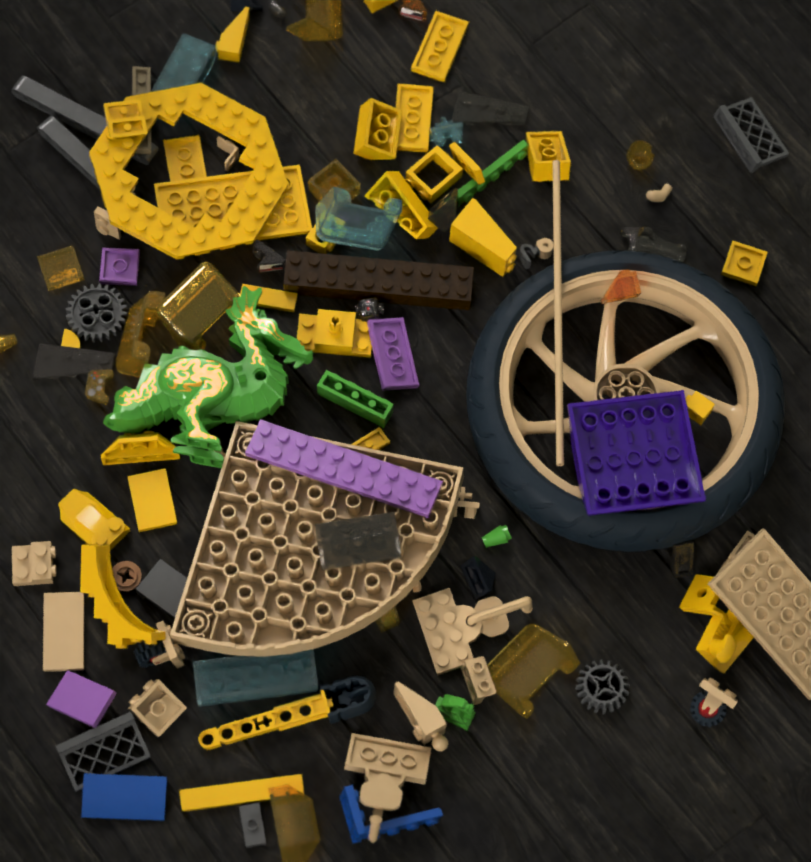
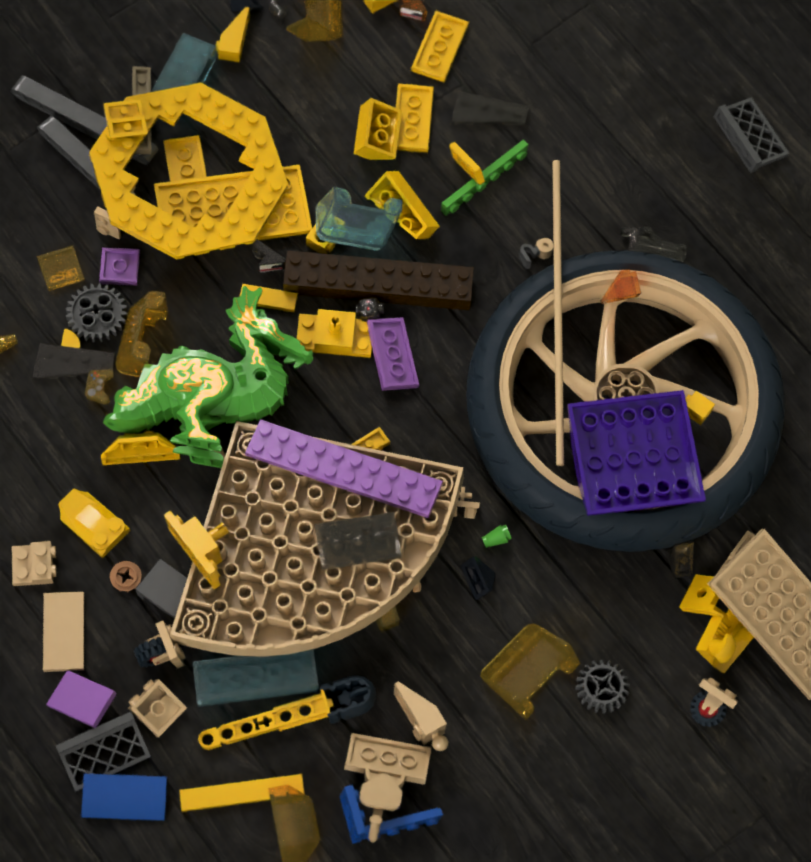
yellow arch [80,544,166,649] -> none
yellow tile [127,468,177,532] -> none
clear yellow windscreen [157,262,241,350] -> none
tan bracket [217,136,239,171] -> none
dark grey plate [239,803,266,848] -> none
clear yellow brick [308,159,360,214] -> none
bright green brick [317,370,394,428] -> none
yellow window [405,145,463,204] -> none
tan plate [412,588,533,675] -> none
clear smoke slope [428,187,459,232] -> none
clear light blue hips [429,116,463,147] -> none
bright green piece [435,694,476,731] -> none
yellow slope [449,198,517,277] -> none
tan bracket [461,656,496,705] -> none
yellow slope [526,131,571,182] -> none
clear yellow hair [626,140,654,170] -> none
tan arm [646,184,672,202] -> none
yellow plate [721,240,768,286] -> none
none -> yellow brick [164,511,229,590]

